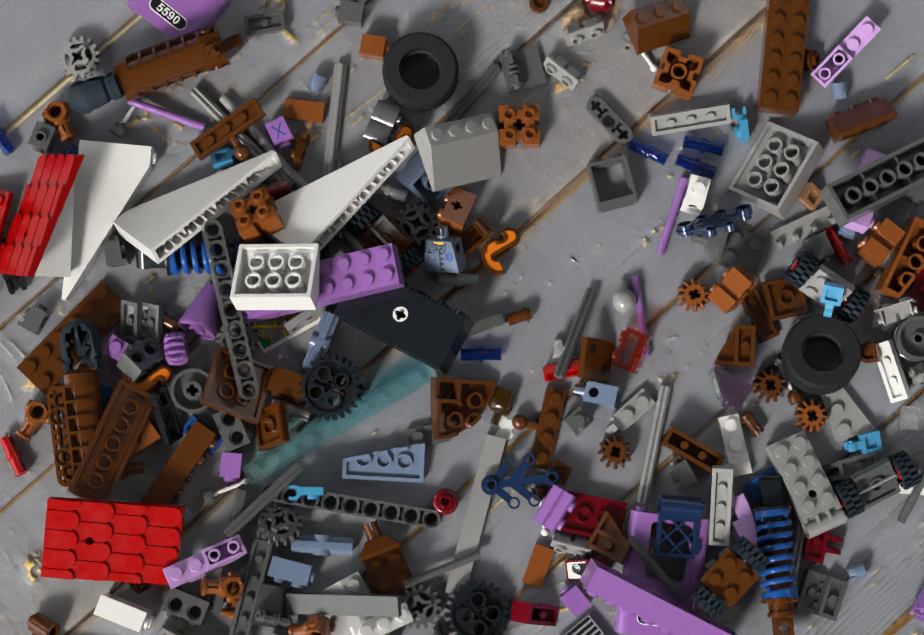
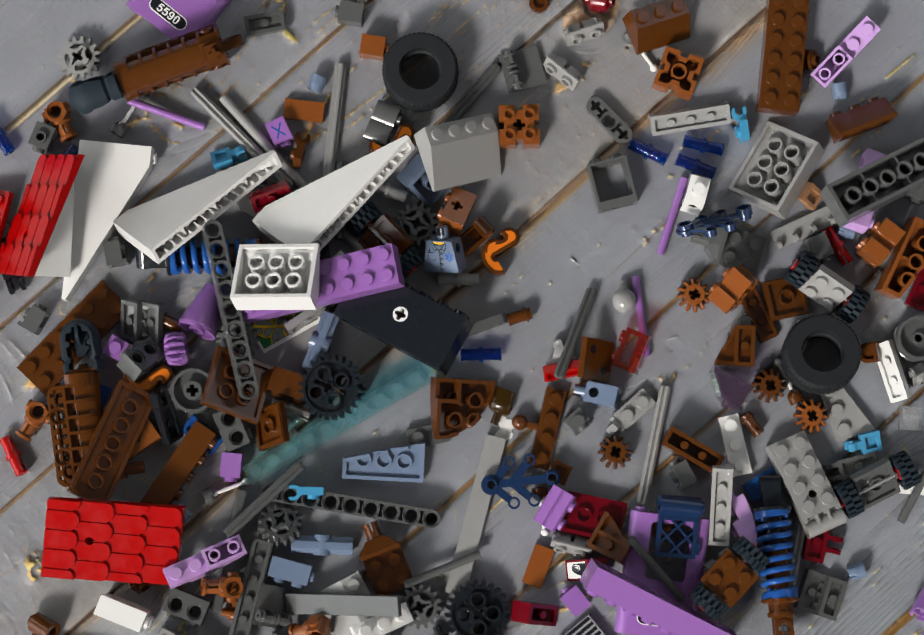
reddish brown plate [190,98,266,160] -> none
dark orange brick [229,186,285,244] -> none
dark red head [432,488,459,515] -> none
dark azure plate [820,281,845,318] -> none
light grey hinge [874,297,919,326] -> none

